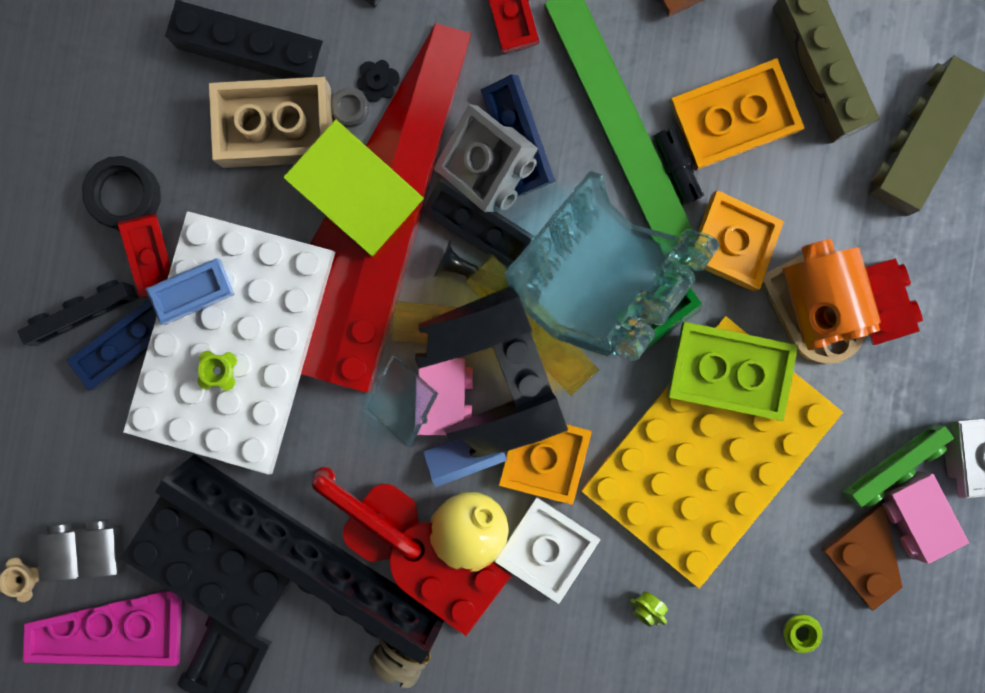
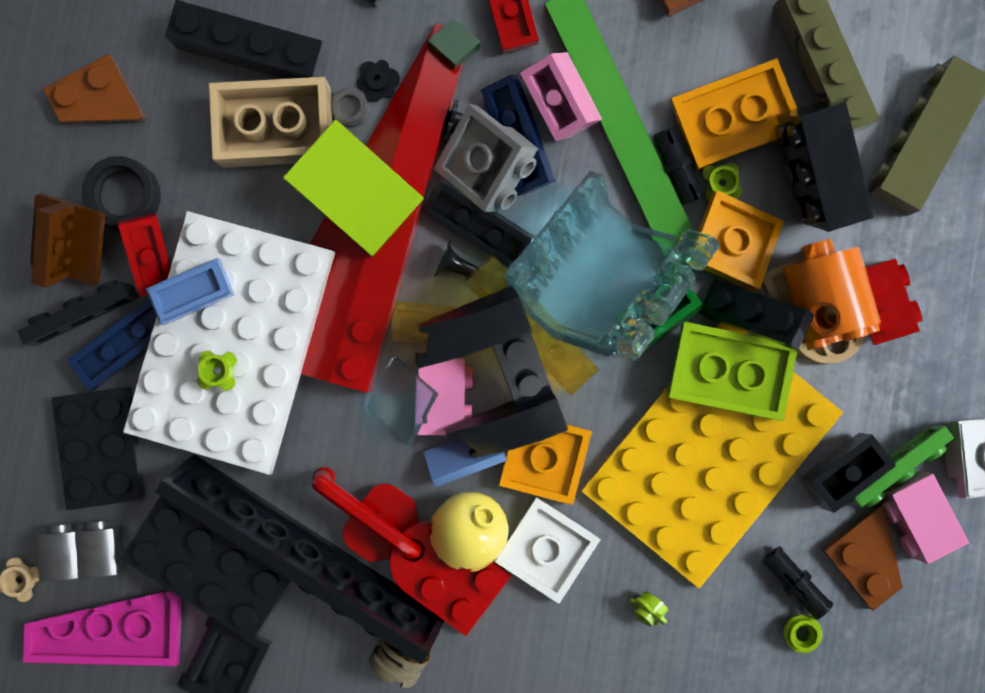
none -> reddish brown bracket [30,193,105,287]
none -> dark orange wing [43,54,146,125]
none -> black plate [52,387,146,510]
none -> dark green tile [427,19,481,70]
none -> black plant [442,100,463,144]
none -> bright pink brick [520,52,602,141]
none -> black plate [698,279,814,351]
none -> lime plate [702,162,743,201]
none -> black pin [762,546,833,620]
none -> black brick [775,101,874,232]
none -> black brick [799,433,896,513]

